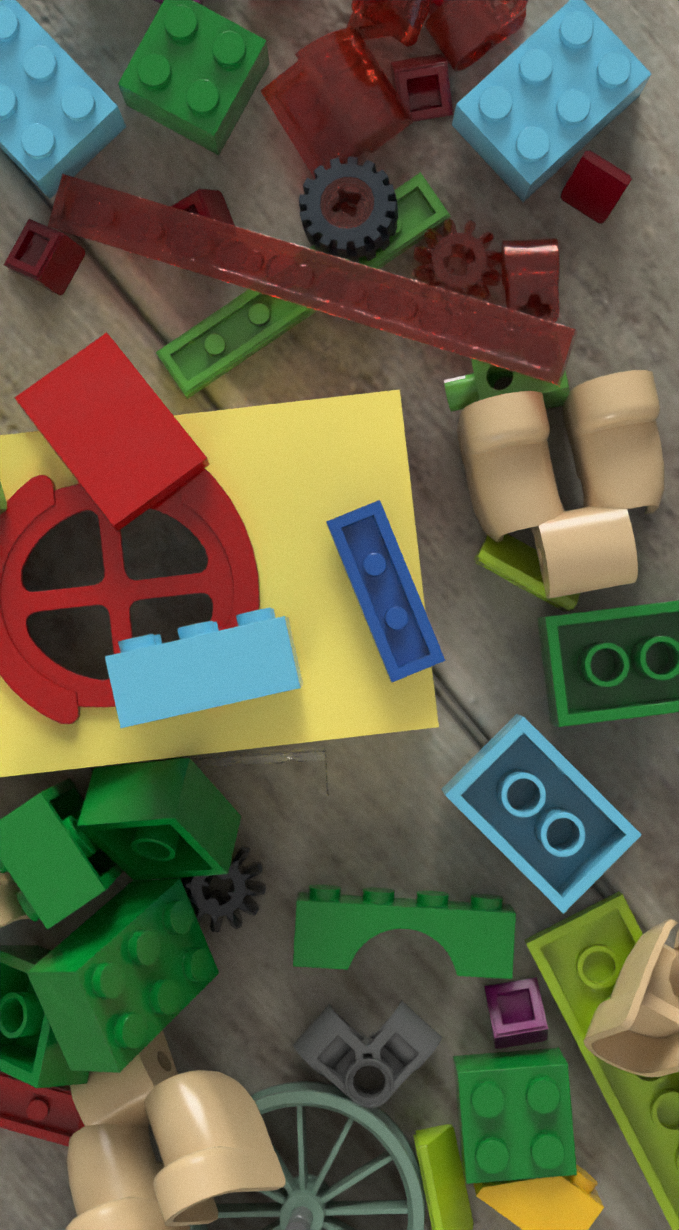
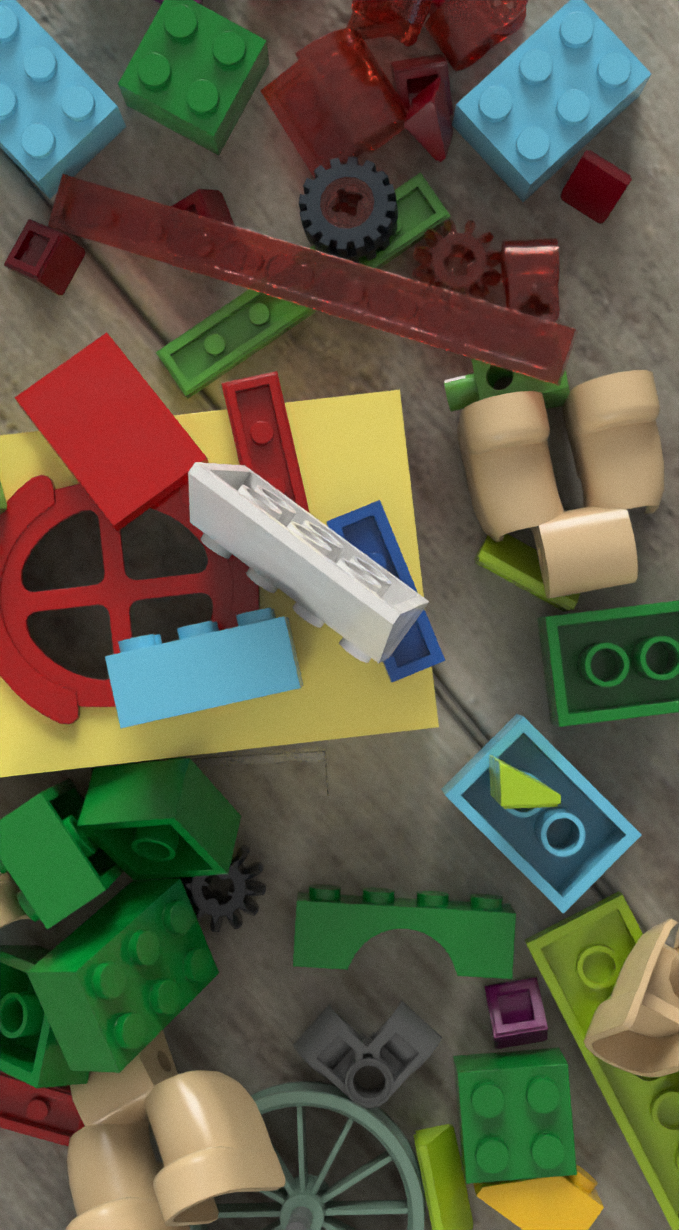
none -> white slope [188,462,429,663]
none -> red tile [221,371,310,513]
none -> dark red slope [404,77,453,162]
none -> lime slope [489,755,561,809]

